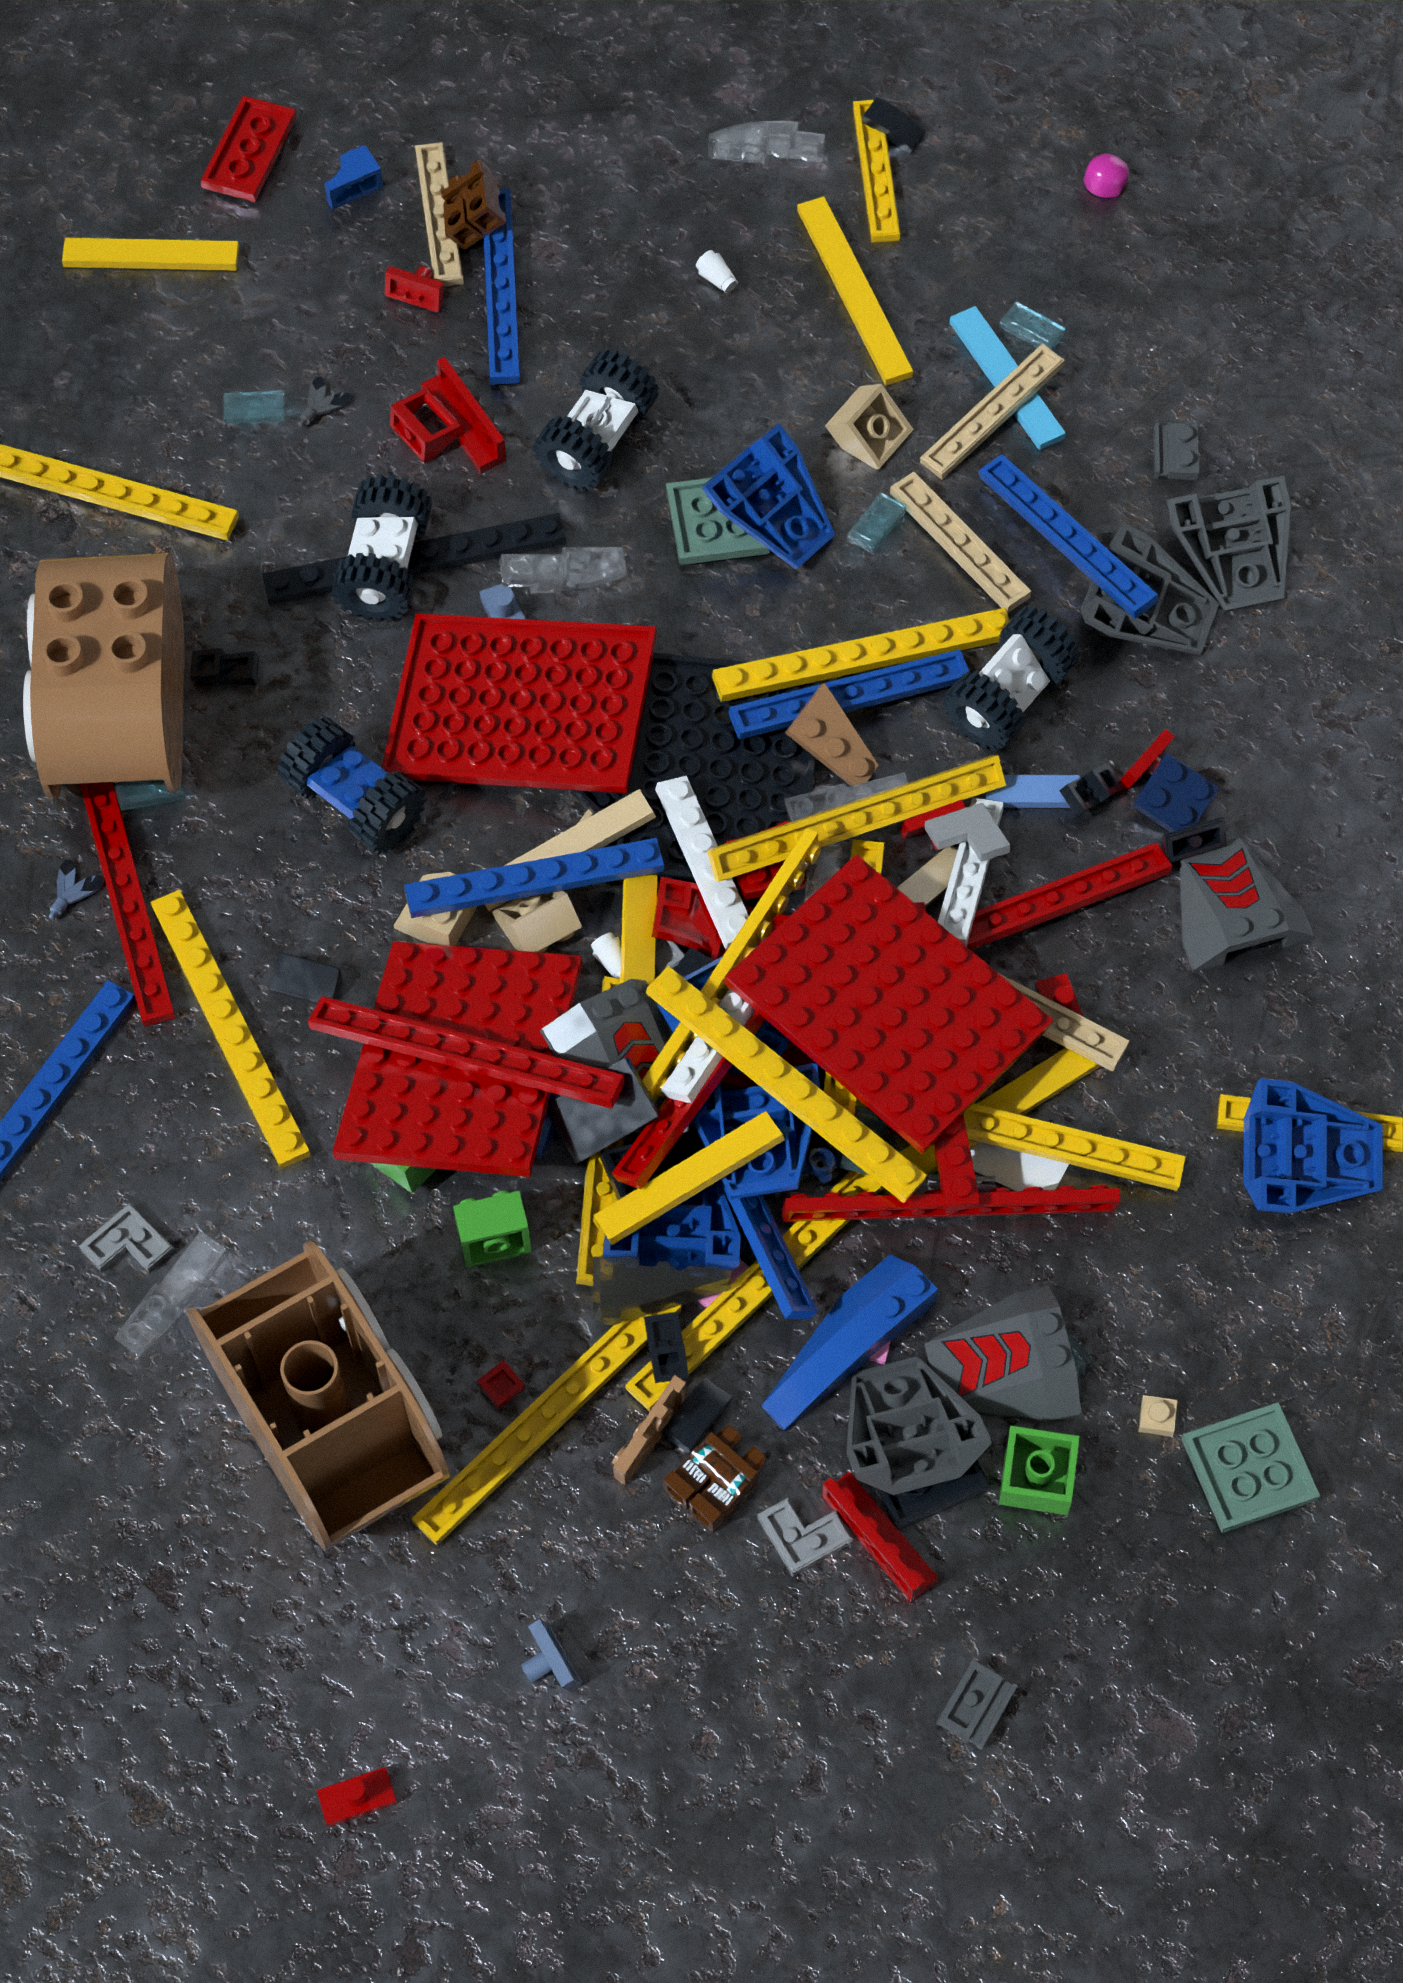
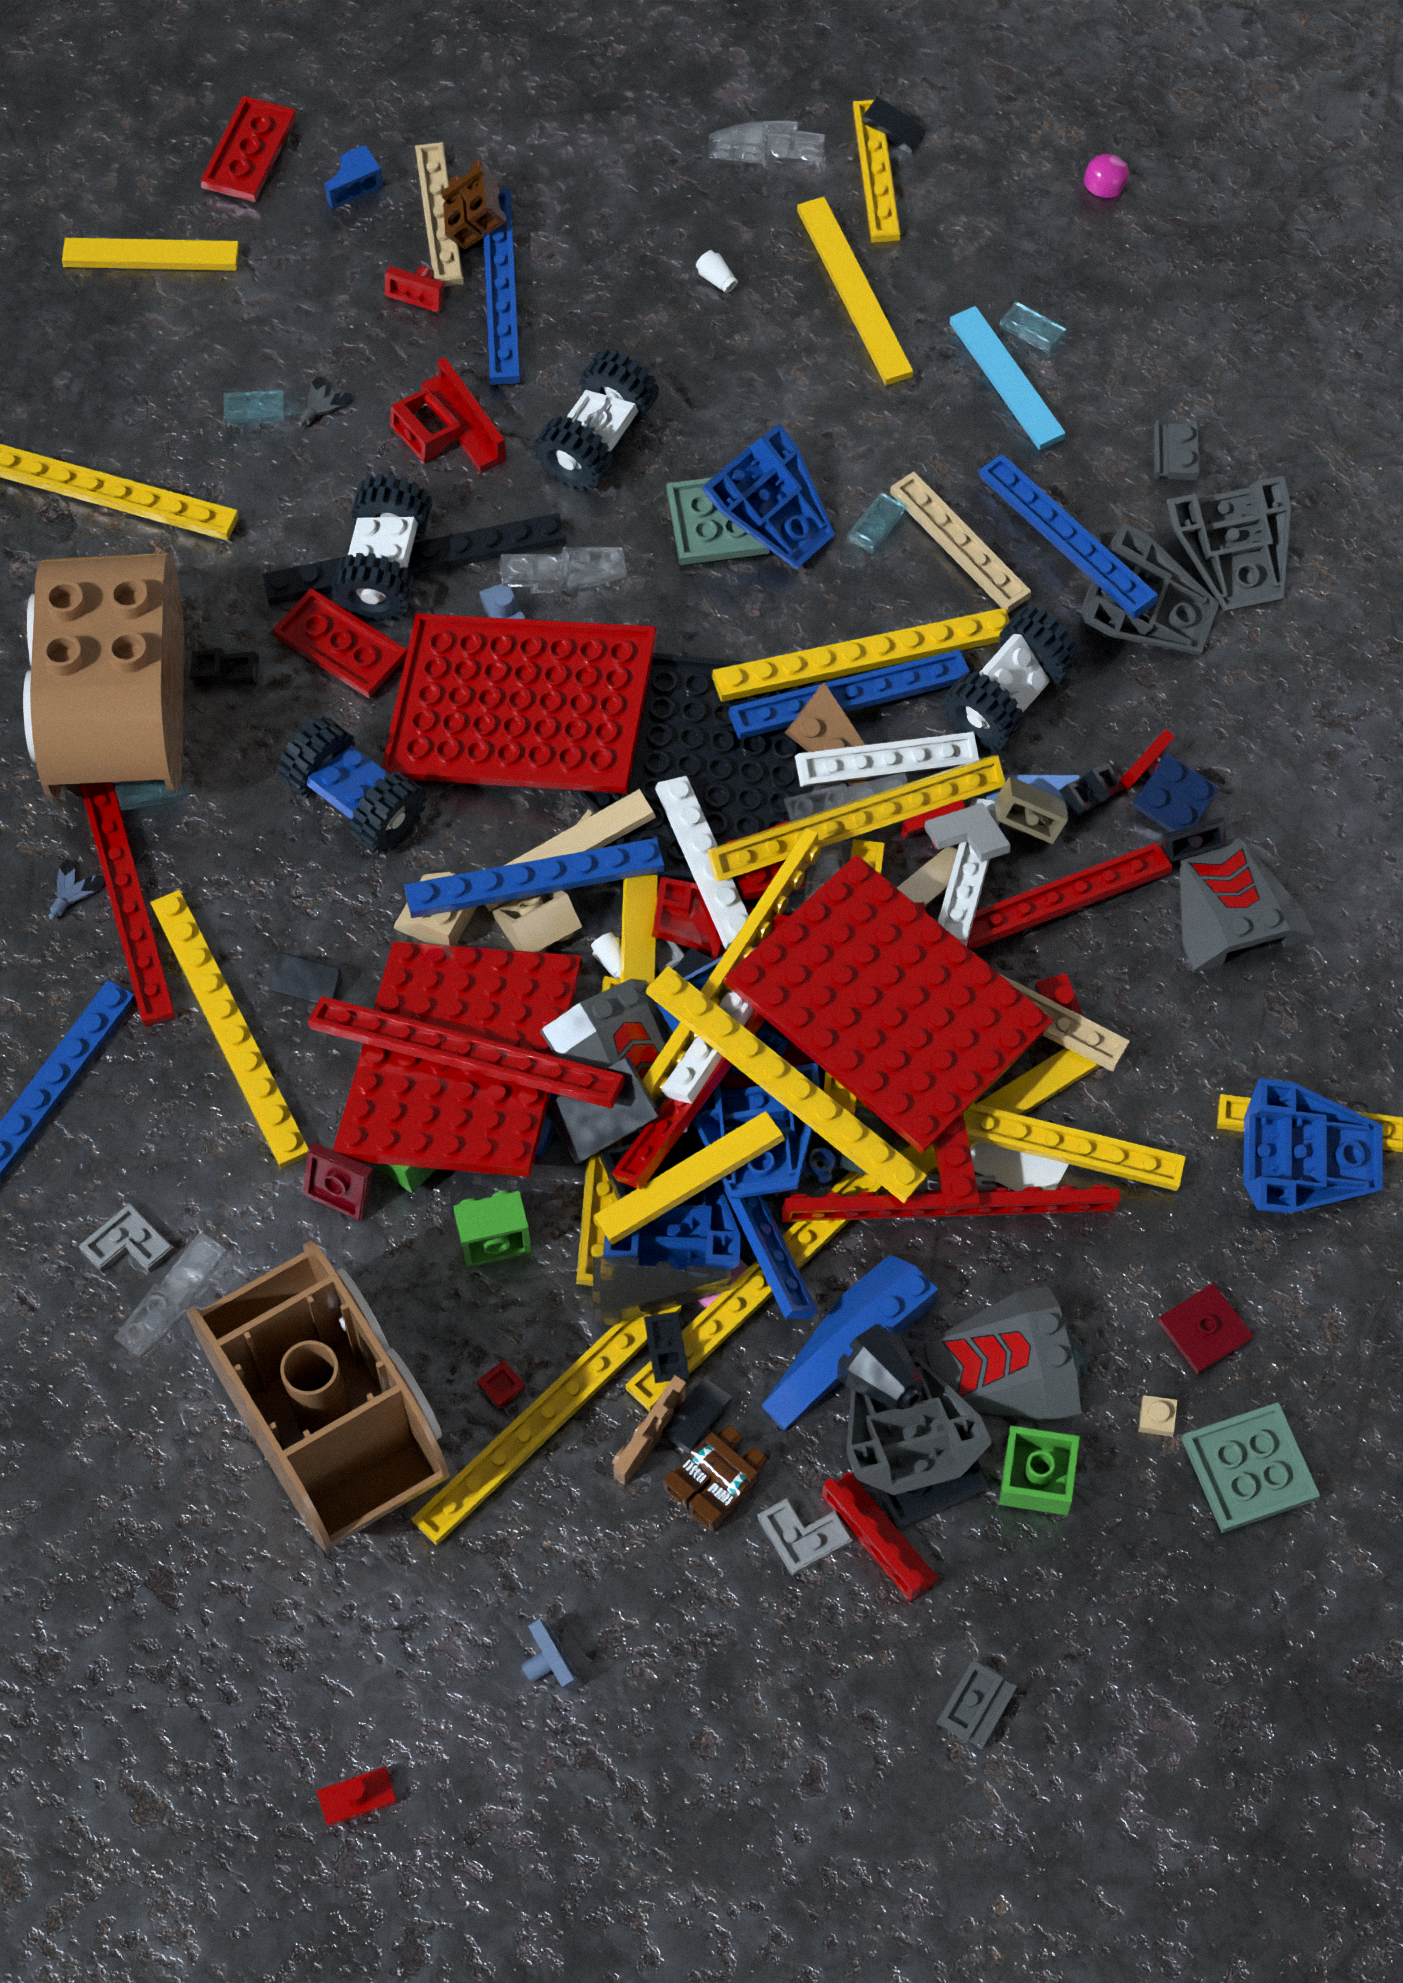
tan slope [825,384,914,469] -> none
tan tile [920,343,1065,480] -> none
none -> red plate [272,588,407,698]
none -> dark red plate [302,1142,373,1221]
none -> white plate [795,732,979,787]
none -> black cone [837,1324,923,1410]
none -> dark tan brick [994,776,1068,844]
none -> dark red plate [1157,1283,1254,1375]

